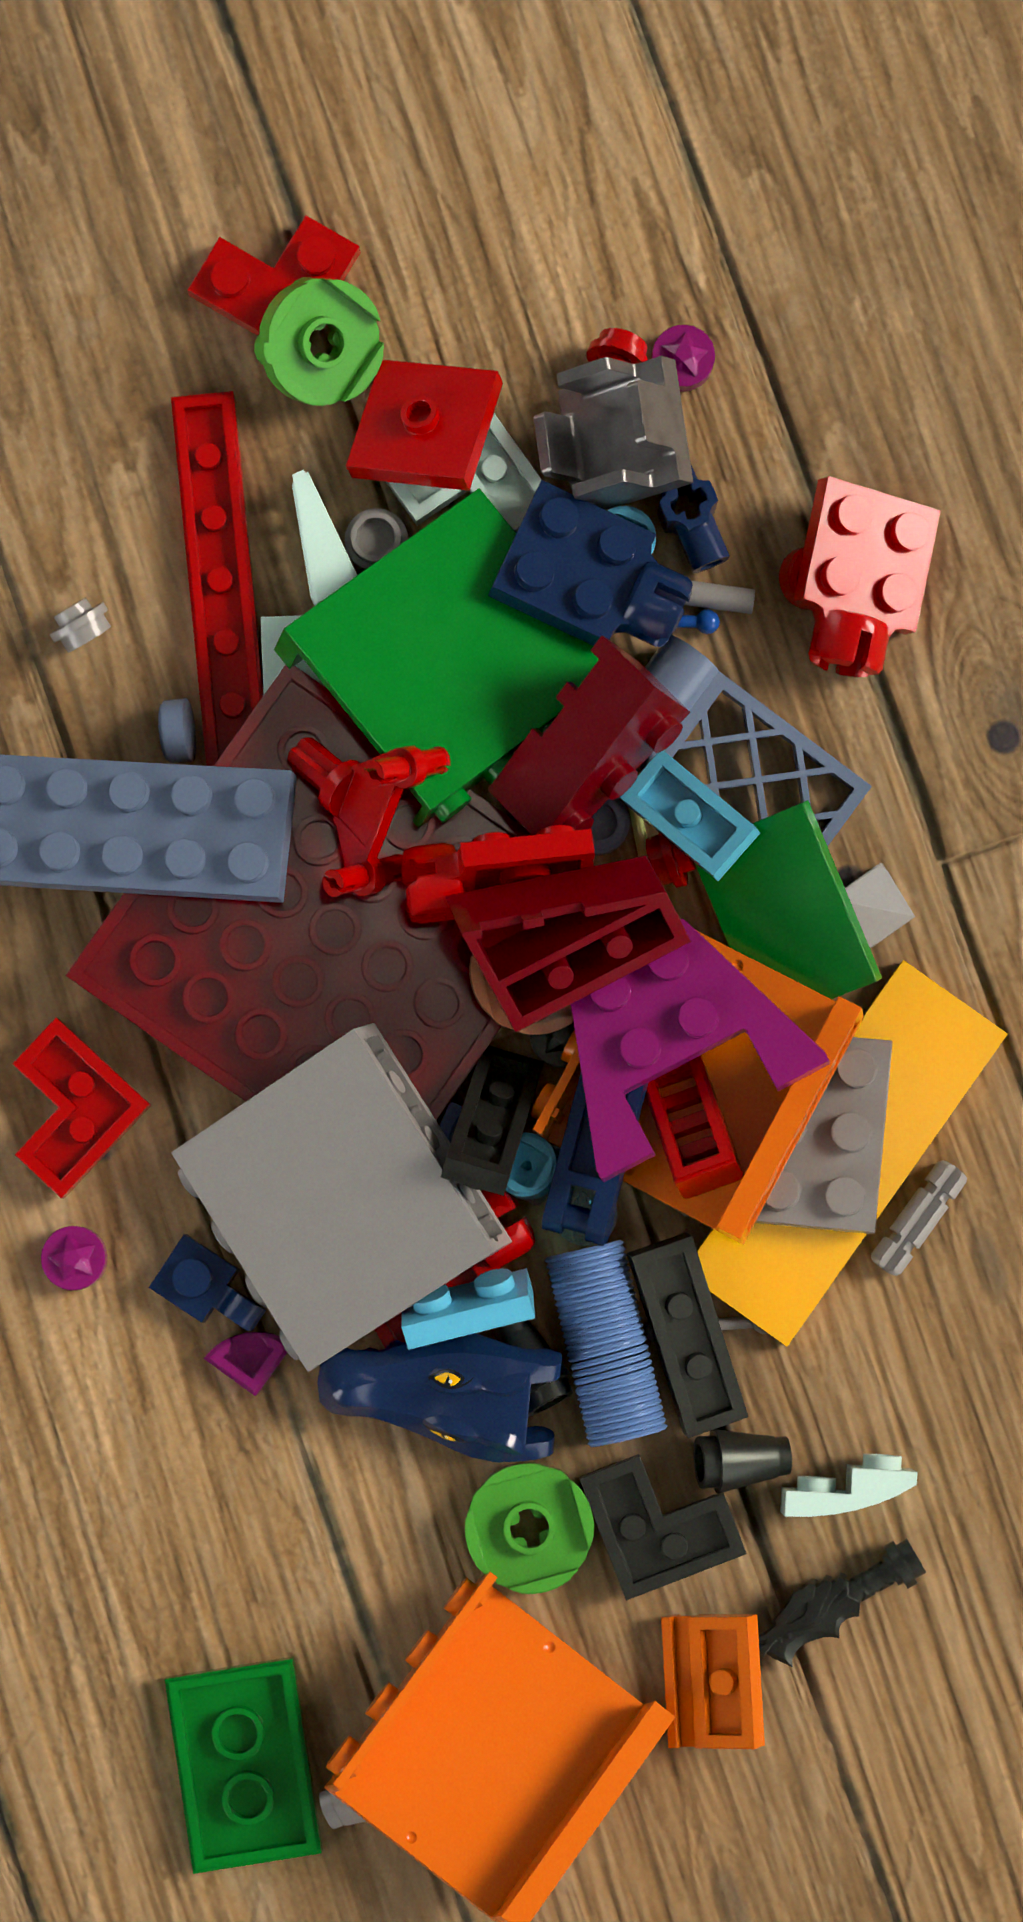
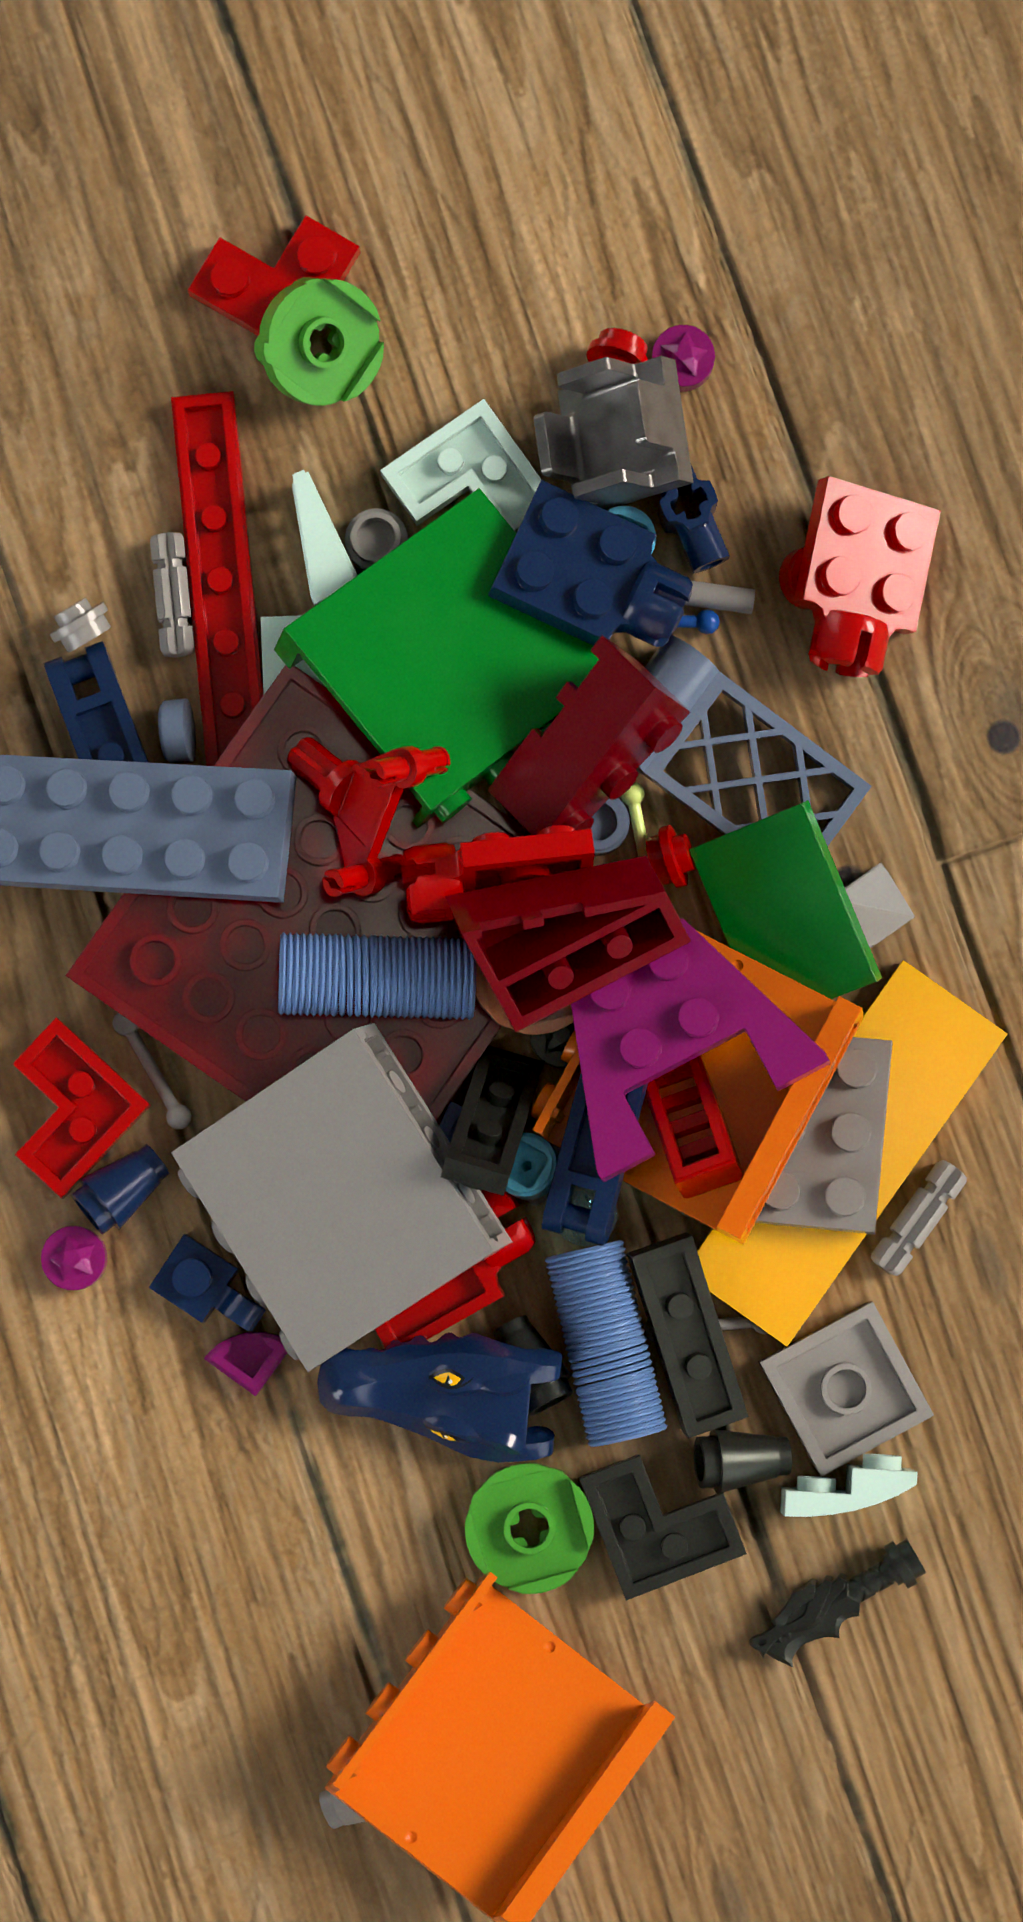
green tile [164,1656,323,1874] -> none
red plate [346,360,503,491] -> none
medium azure plate [401,1268,535,1350] -> none
medium azure plate [620,750,760,882] -> none
orange plate [661,1614,765,1749] -> none
none -> dark blue plate [43,641,149,763]
none -> dark blue cone [71,1144,170,1235]
none -> light grey hinge [113,1013,191,1129]
none -> light grey axle [150,532,195,657]
none -> medium blue piece [278,932,476,1020]
none -> light grey tile [758,1301,934,1476]

